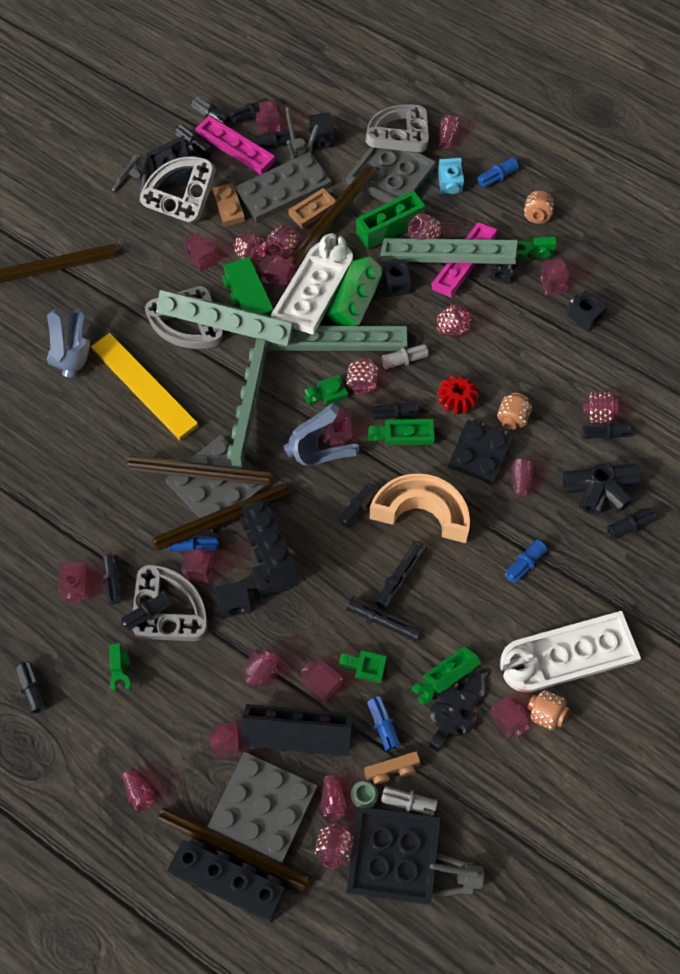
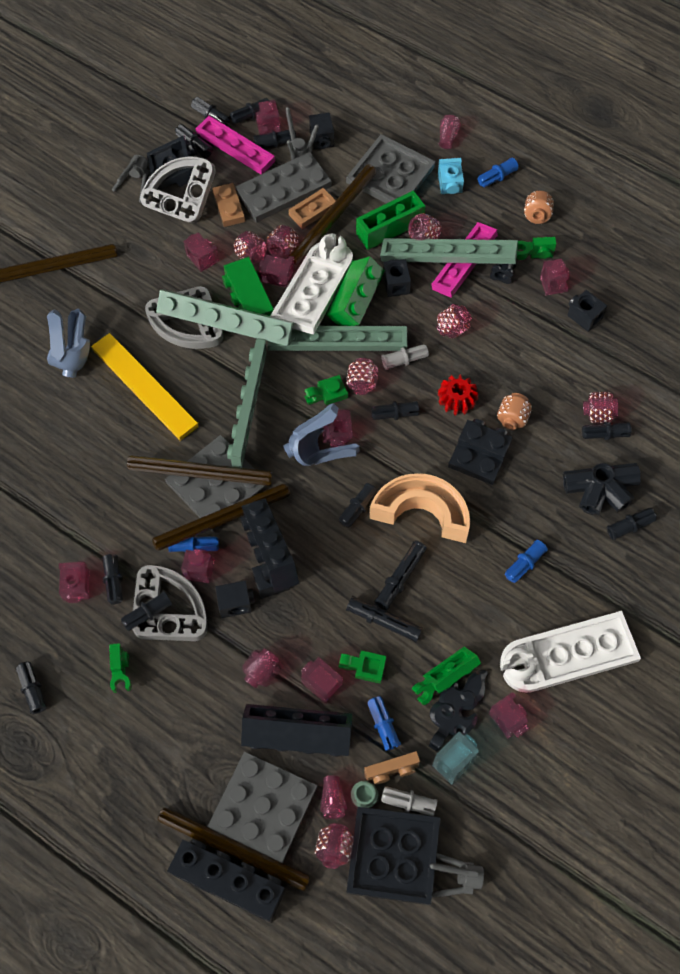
clear pink cone [122,768,155,812] -> none
clear pink brick [210,722,241,759] -> none
light grey beam [366,104,429,152] -> none
green plate [368,419,435,445] -> none
clear pink cone [510,459,535,497] -> none
nougat head [528,690,570,730] -> none
none -> clear light blue brick [432,732,479,785]

